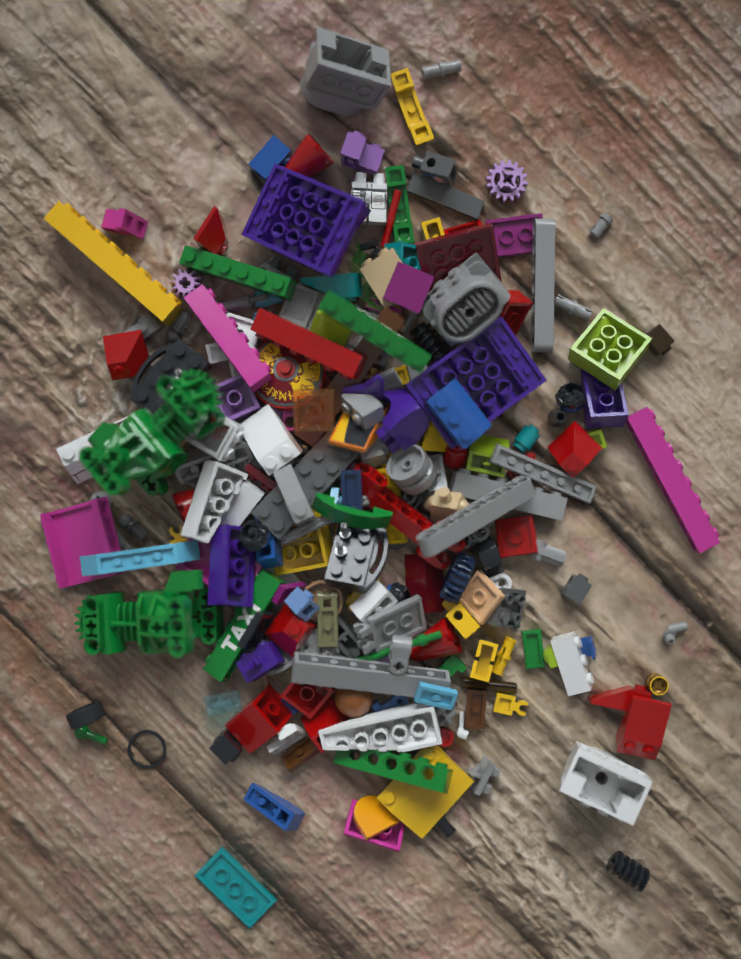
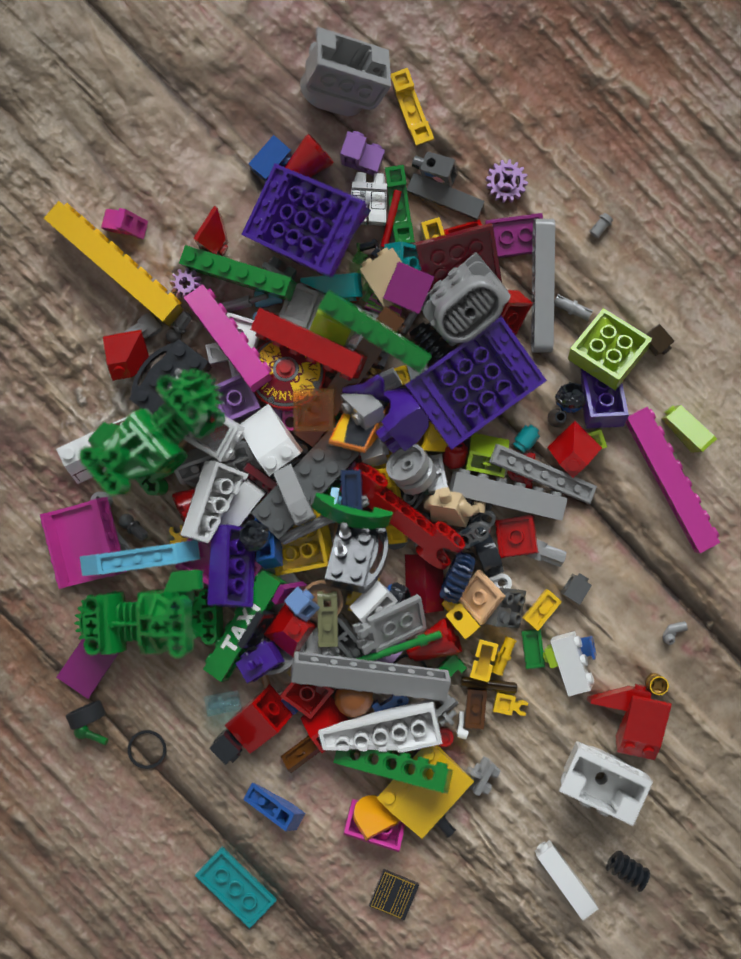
white plate [266,723,307,755] -> none
light grey piece [389,635,412,675] -> none
medium azure plate [414,682,458,710] -> none
light grey beam [416,475,535,557] -> none
light grey pin [421,59,461,80] -> none
blue slope [424,378,492,450] -> none
none -> magenta tile [56,639,119,699]
none -> black tile [369,869,419,921]
none -> yellow plate [522,589,562,631]
none -> white slope [535,840,598,920]
none -> lime slope [661,405,717,453]

